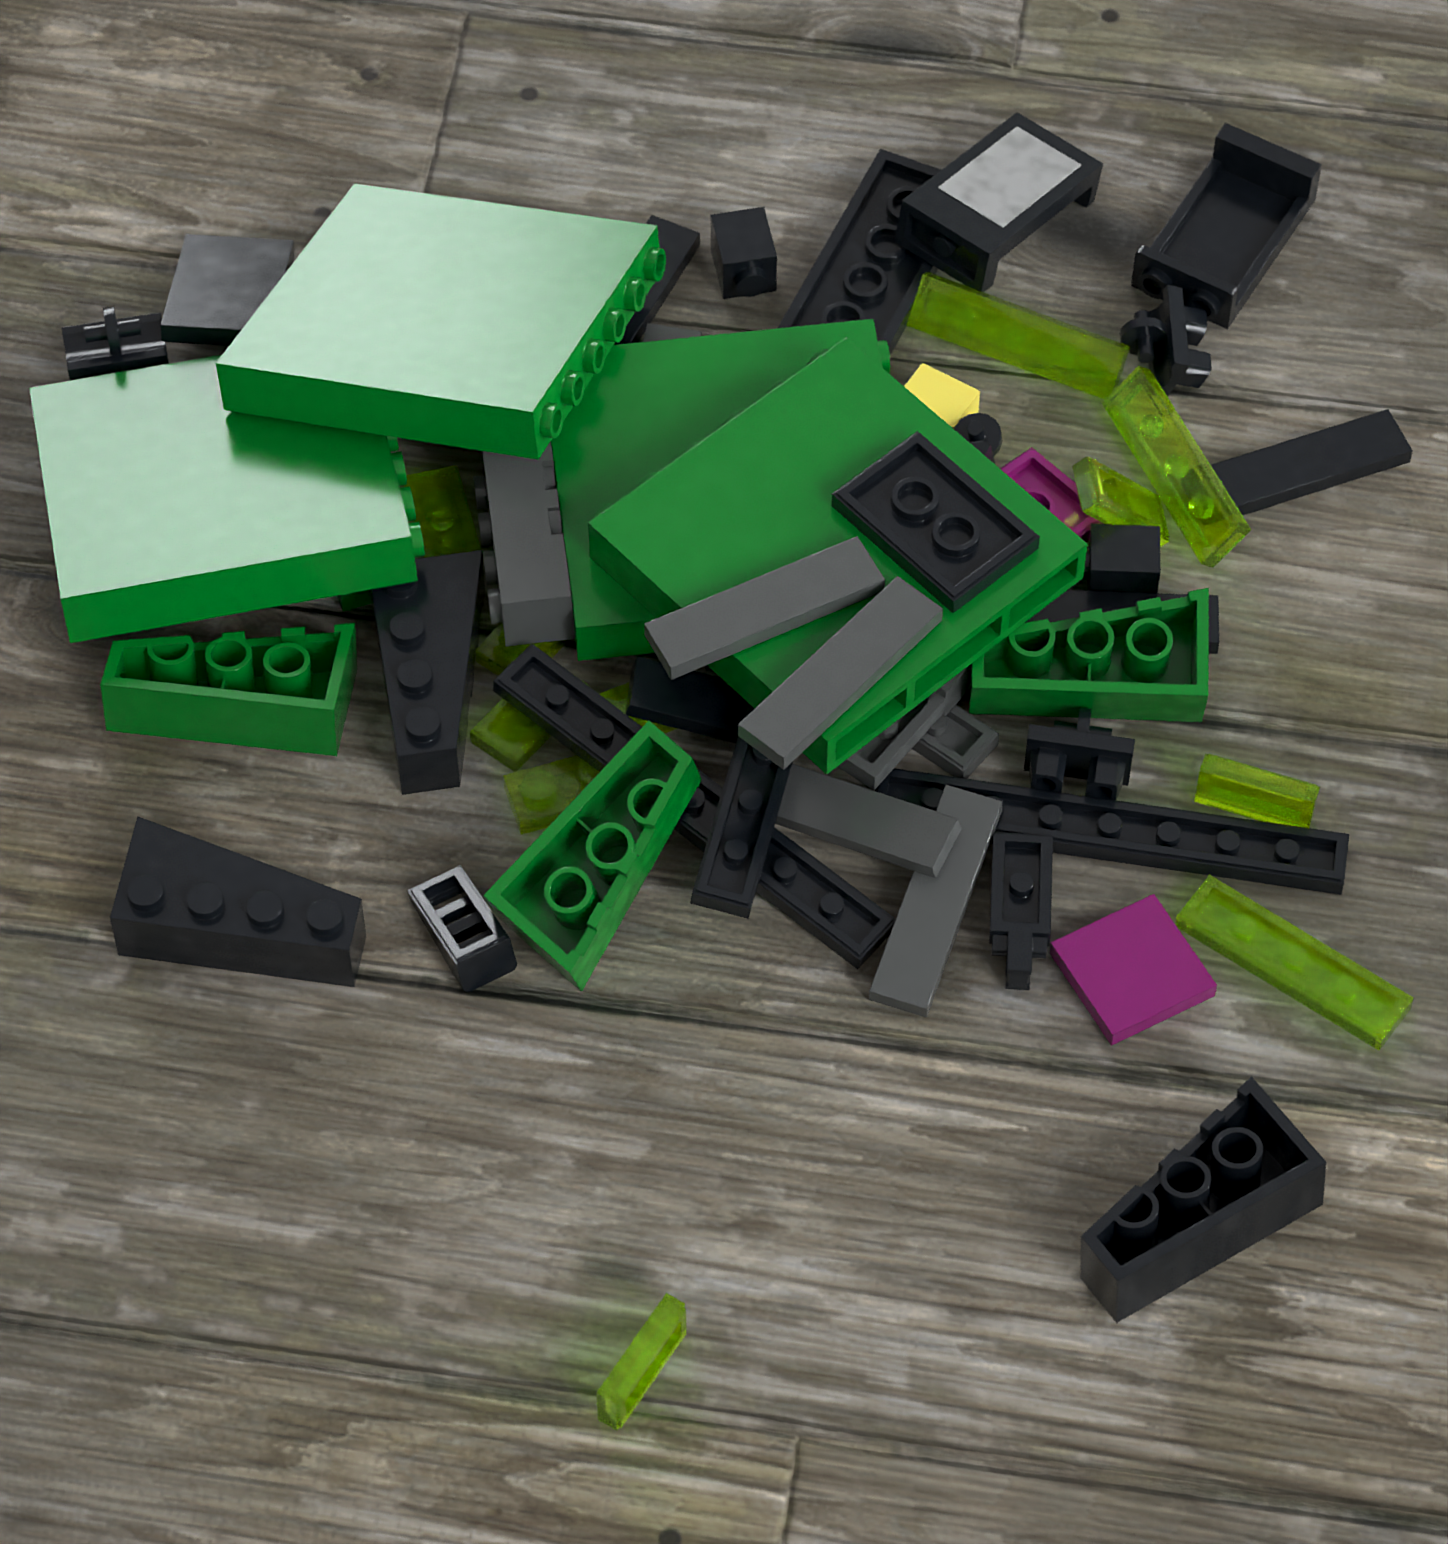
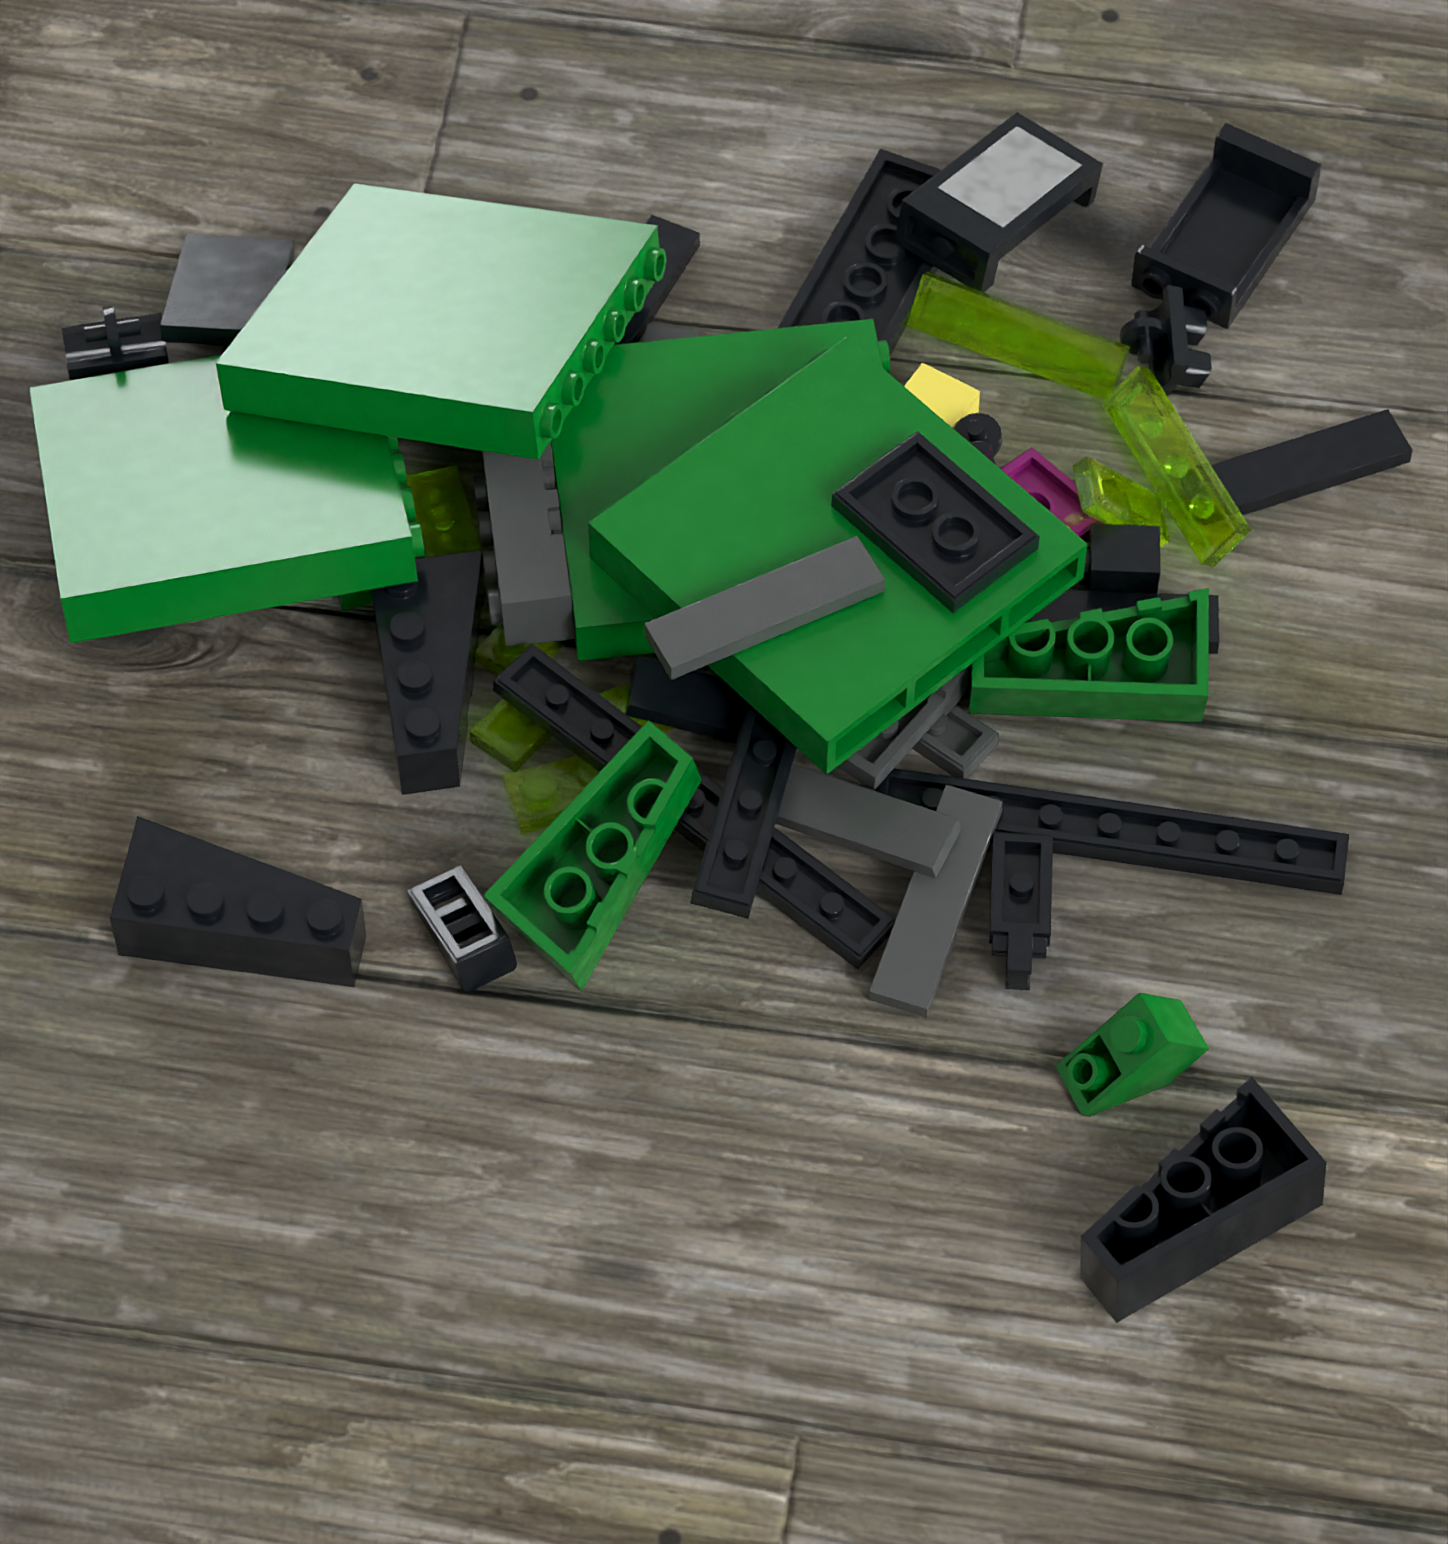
green wedge [100,623,358,756] -> none
clear neon green tile [596,1293,687,1431] -> none
black brick [711,207,777,299] -> none
dark grey tile [738,576,943,770] -> none
black hips [1024,708,1135,800] -> none
magenta tile [1049,894,1217,1046] -> none
clear neon green tile [1175,874,1414,1051] -> none
clear neon green tile [1194,753,1320,828] -> none
none -> green slope [1055,993,1209,1117]

